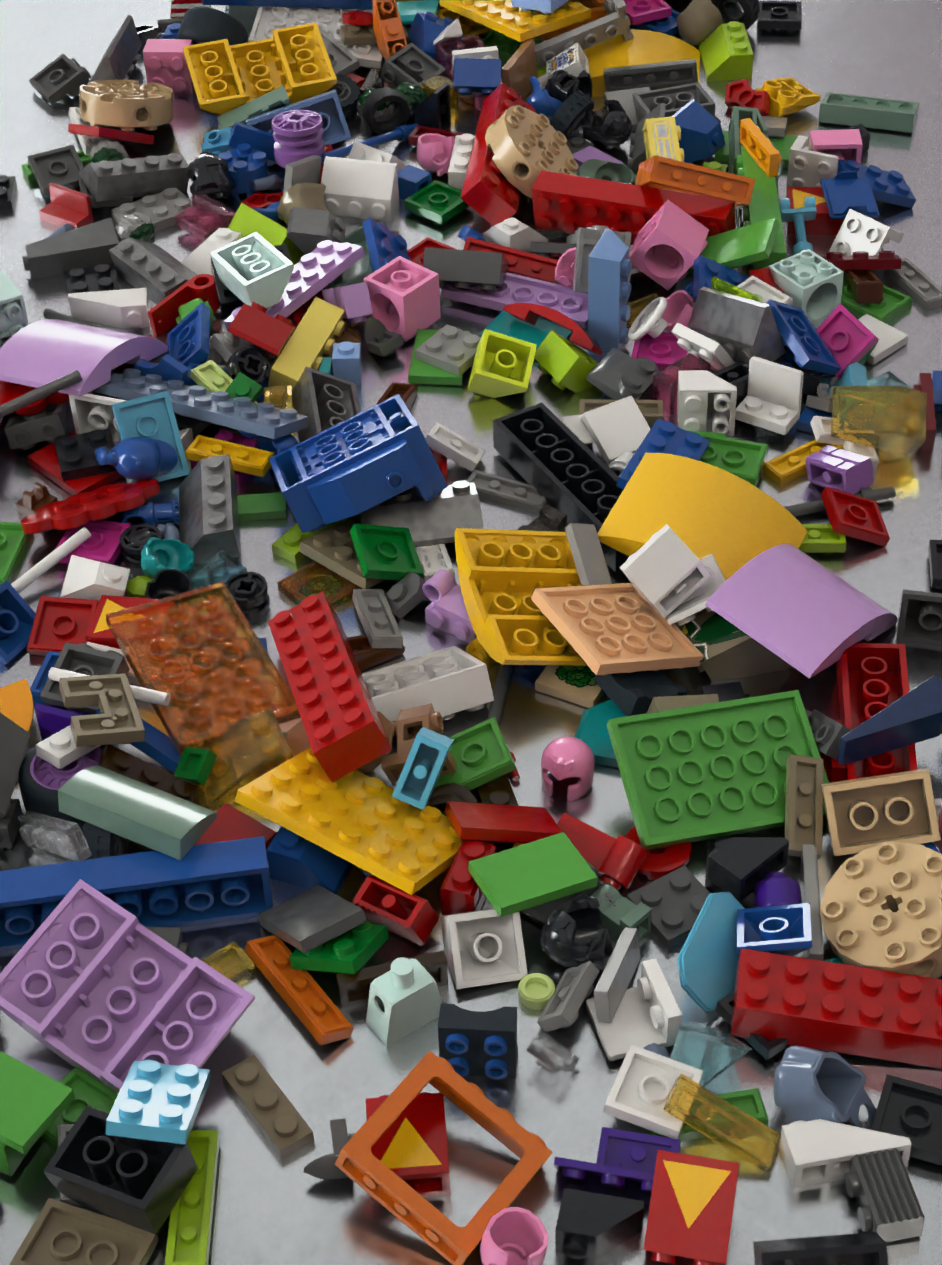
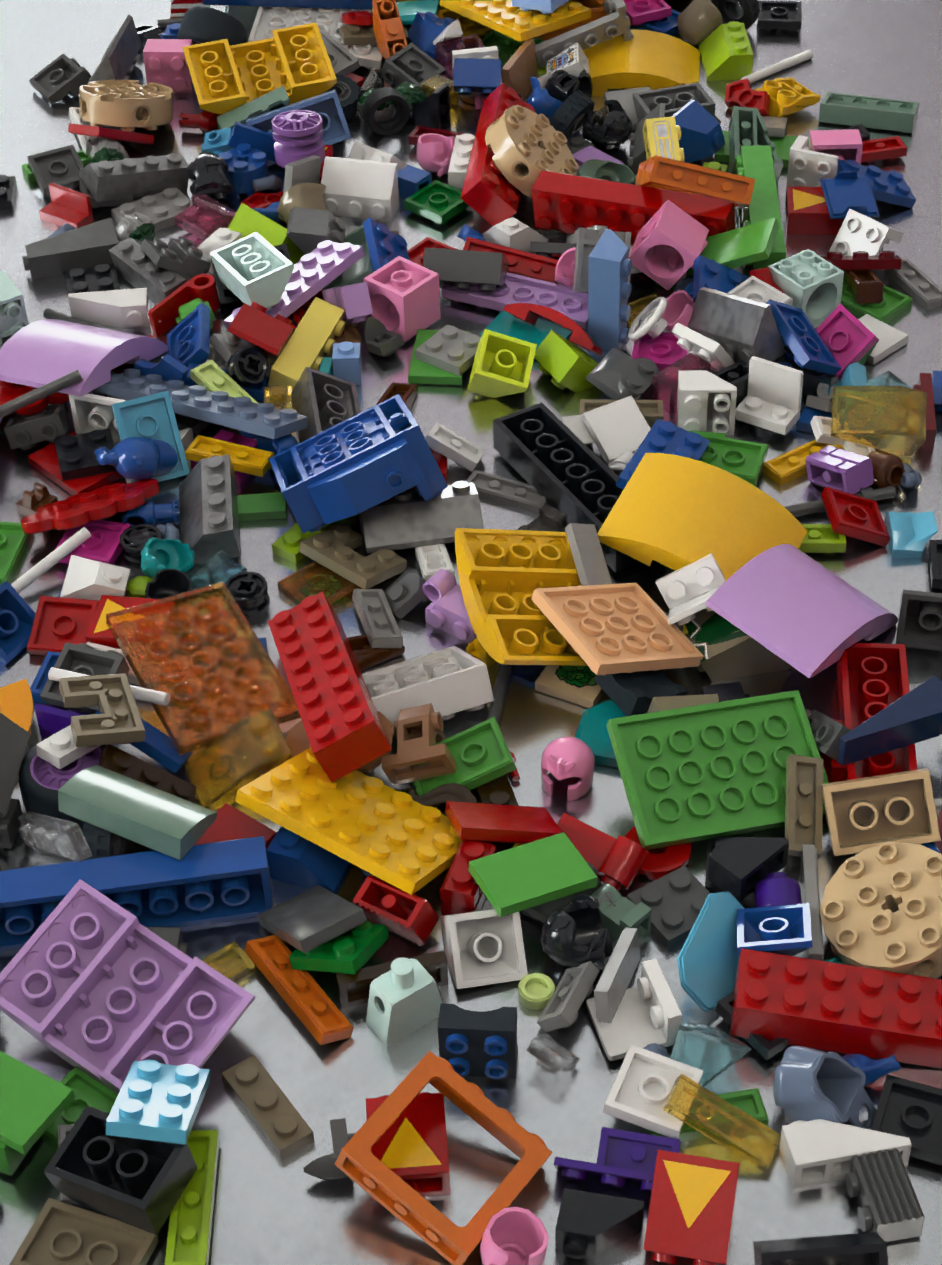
green plate [174,746,217,785] -> none
green plate [225,372,263,403] -> none
blue bar [320,123,419,163] -> none
green plate [350,524,424,580] -> none
medium azure brick [392,727,454,810] -> none
dark grey tile [604,59,698,92] -> none
white slope [620,524,711,619] -> none
clear neon green tile [711,276,763,303] -> none
light orange plate [739,118,781,177] -> none
medium azure bar [779,196,817,255] -> none
none -> dark grey plate [140,237,211,278]
none -> red arm [179,110,221,132]
none -> white bar [741,50,813,83]
none -> blue animal [841,1054,901,1087]
none -> red plate [861,136,908,163]
none -> reddish brown head [866,450,905,489]
none -> medium azure slope [884,511,938,559]
none -> sand blue arm [900,463,922,490]

